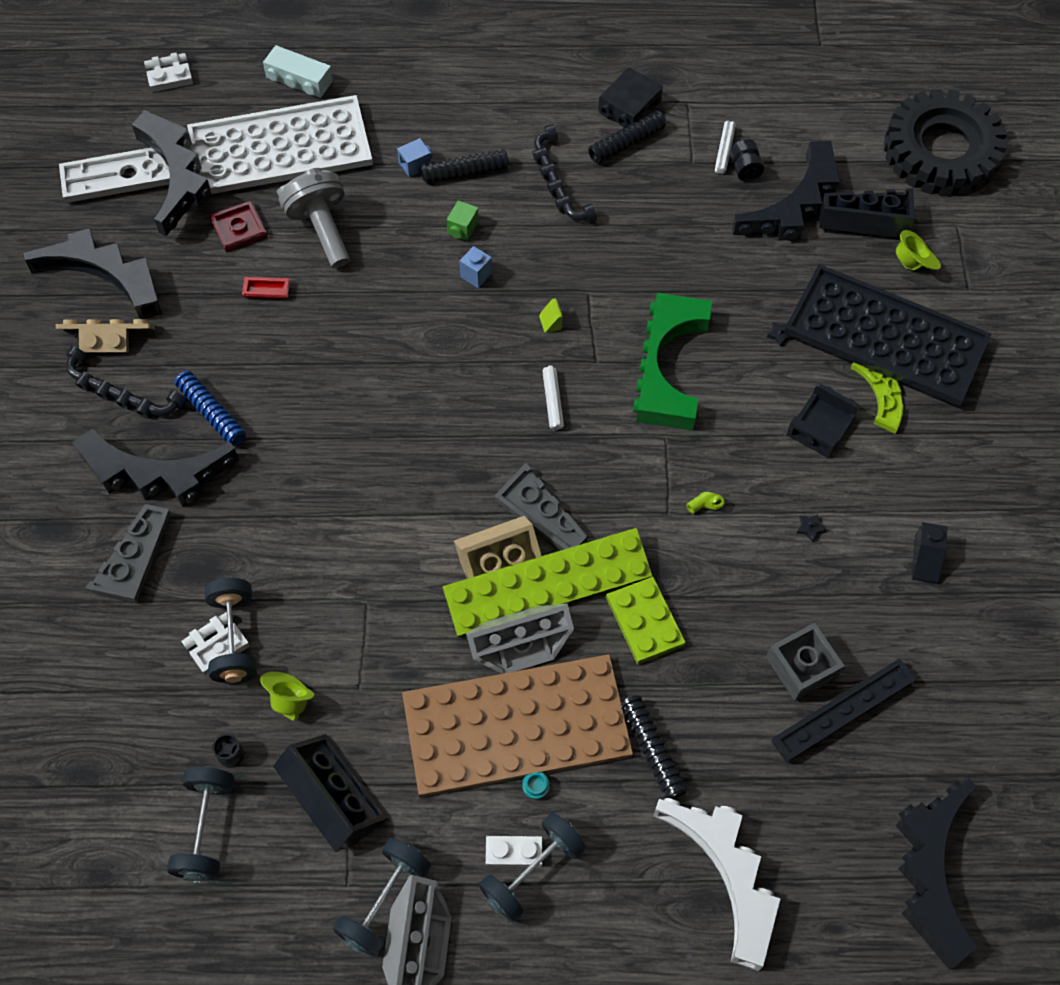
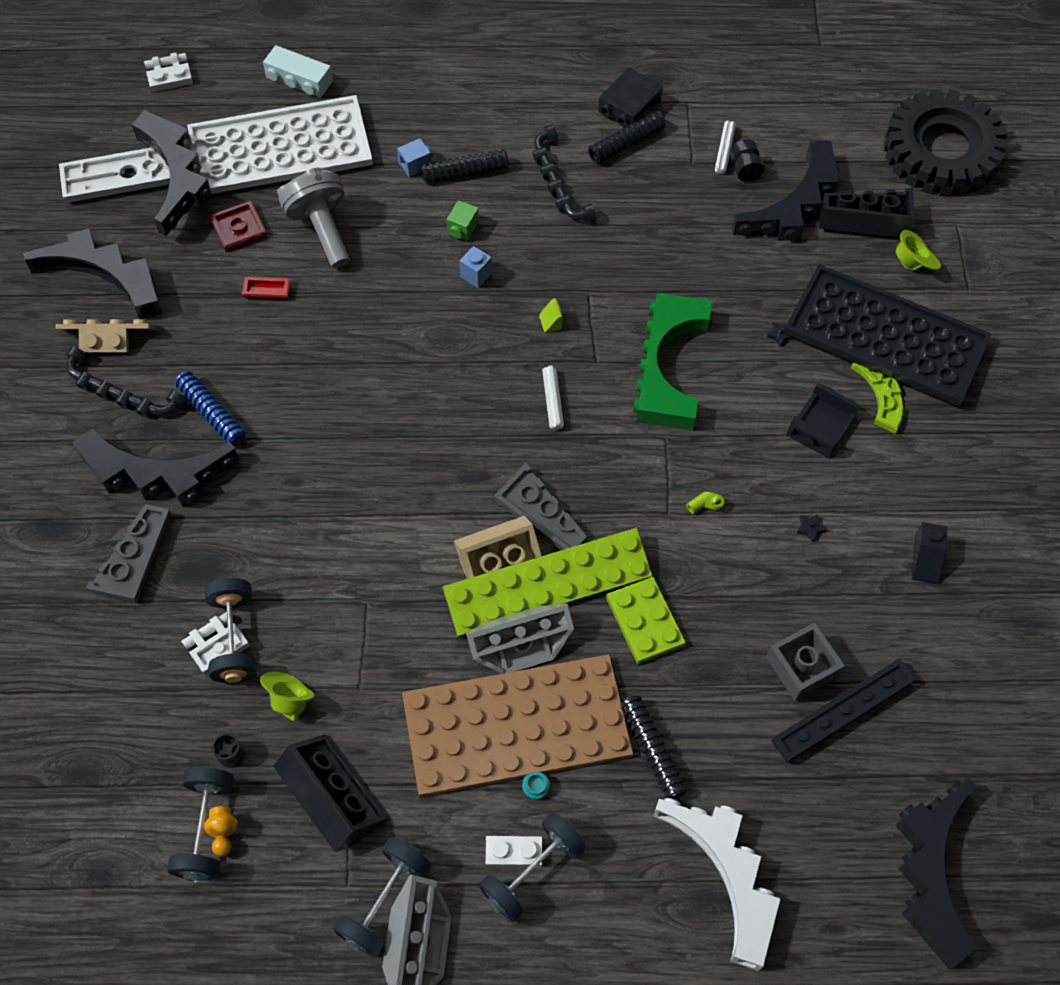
none -> light orange animal [204,806,238,857]

